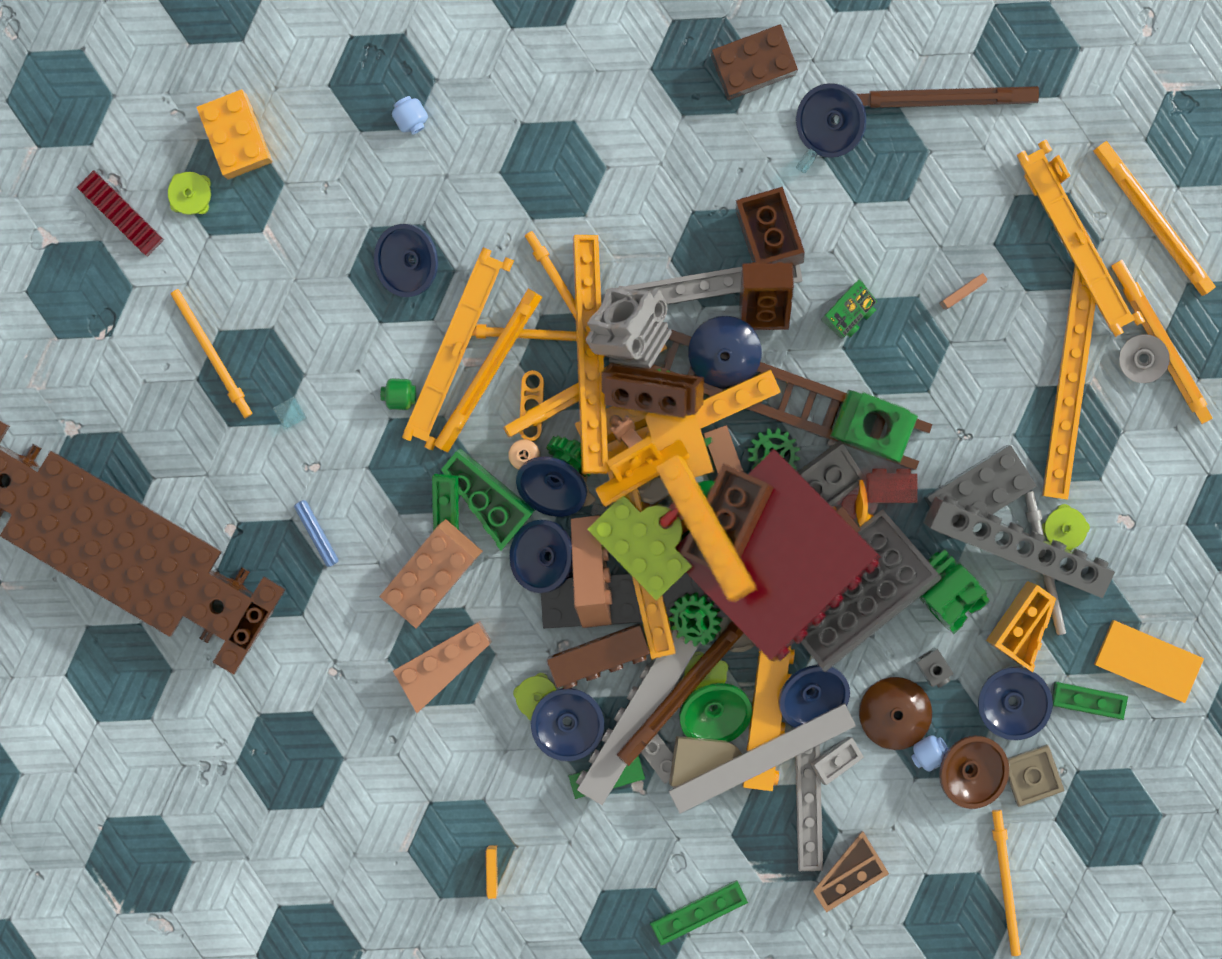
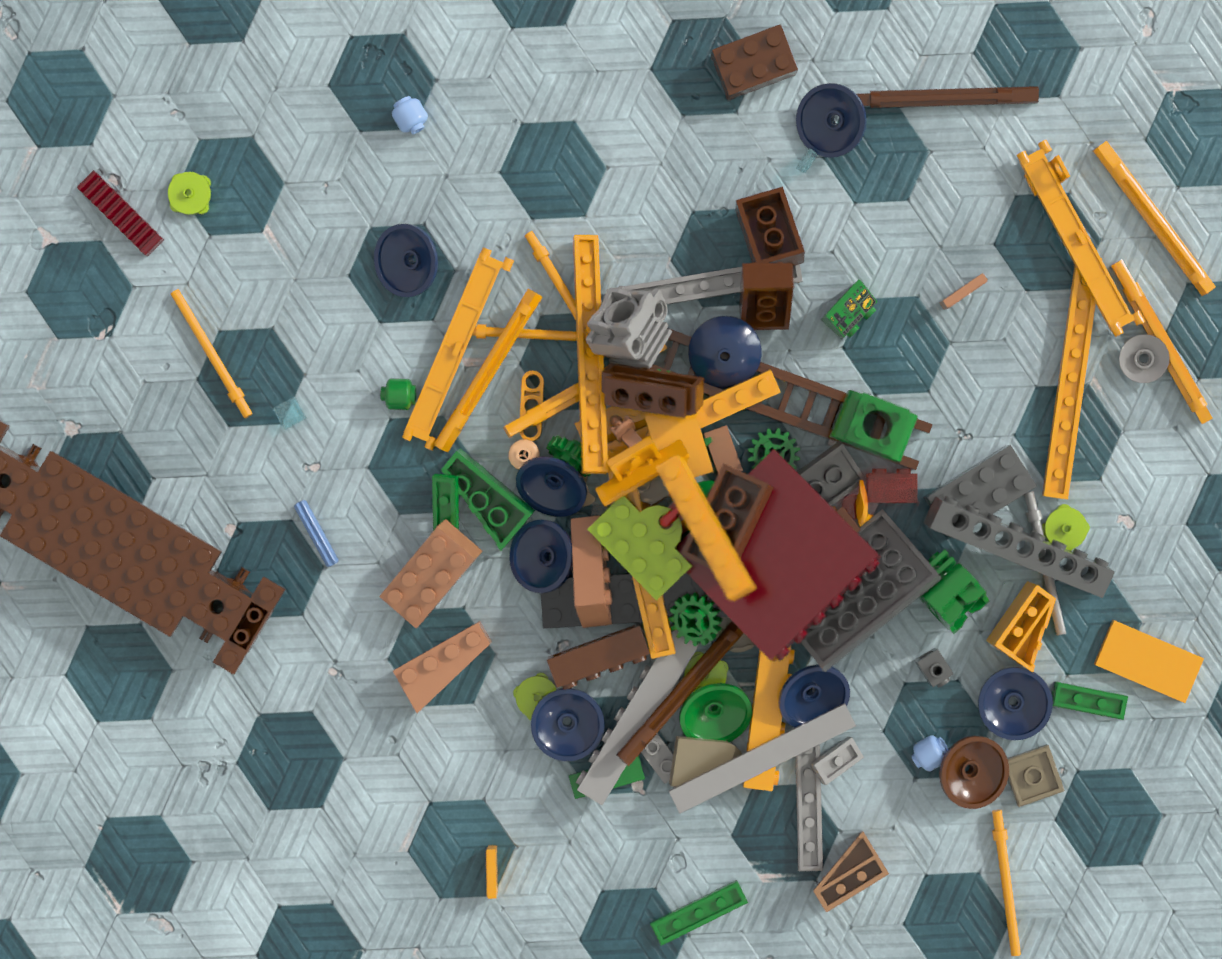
light orange brick [196,89,273,180] -> none
reddish brown dish [859,677,932,750] -> none

